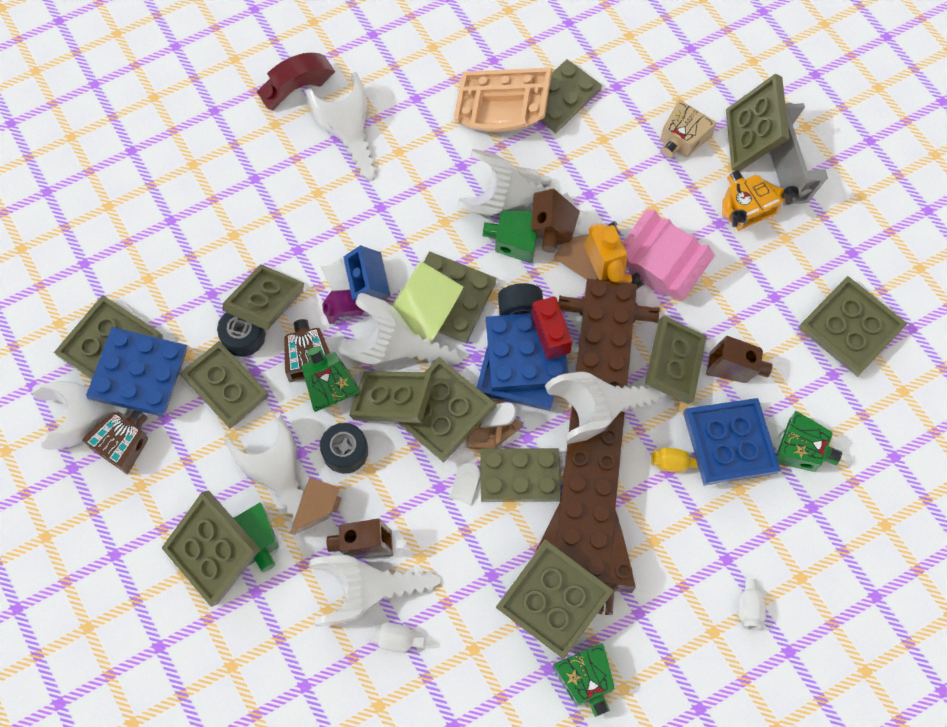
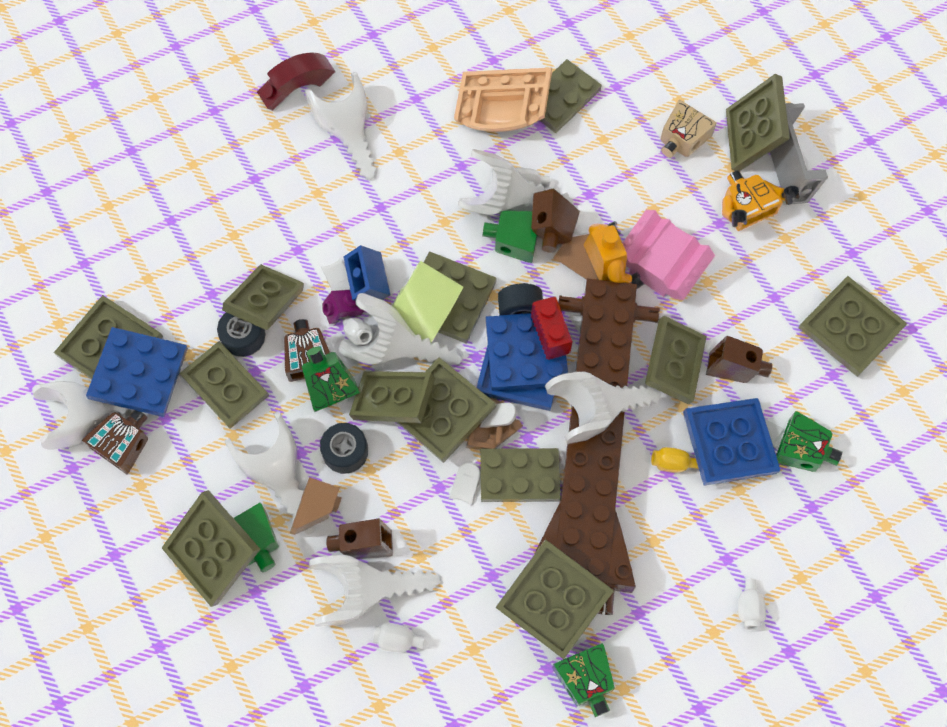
none -> white plant [343,317,373,345]

